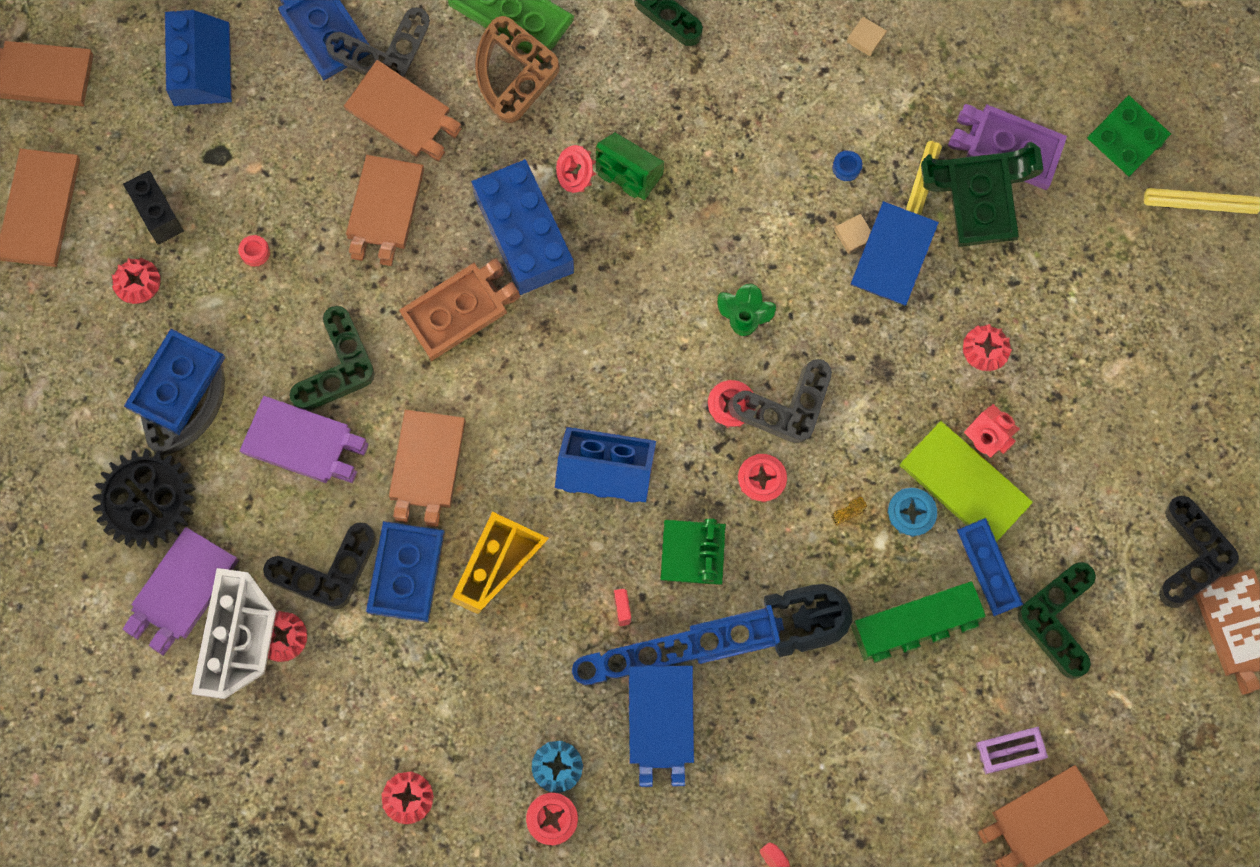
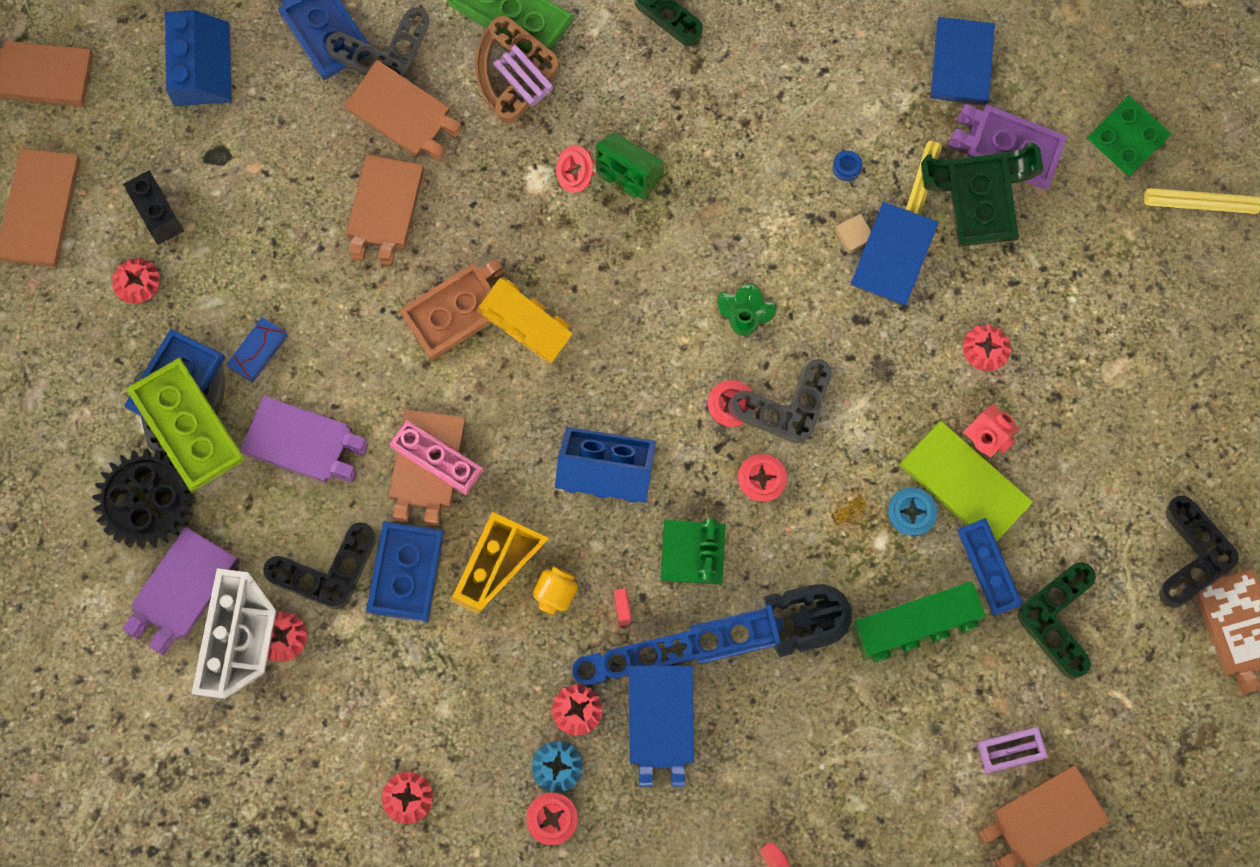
coral tile [238,235,270,267] -> none
dark green beam [289,306,375,411] -> none
blue brick [471,159,574,295] -> none
tan tile [847,17,887,57] -> none
none -> lime tile [126,357,245,493]
none -> blue tile [226,317,288,383]
none -> bright pink tile [389,420,483,495]
none -> yellow wedge [477,277,573,364]
none -> lavender tile [493,45,553,108]
none -> yellow head [532,566,578,615]
none -> coral gear [552,684,603,736]
none -> blue tile [930,17,995,105]

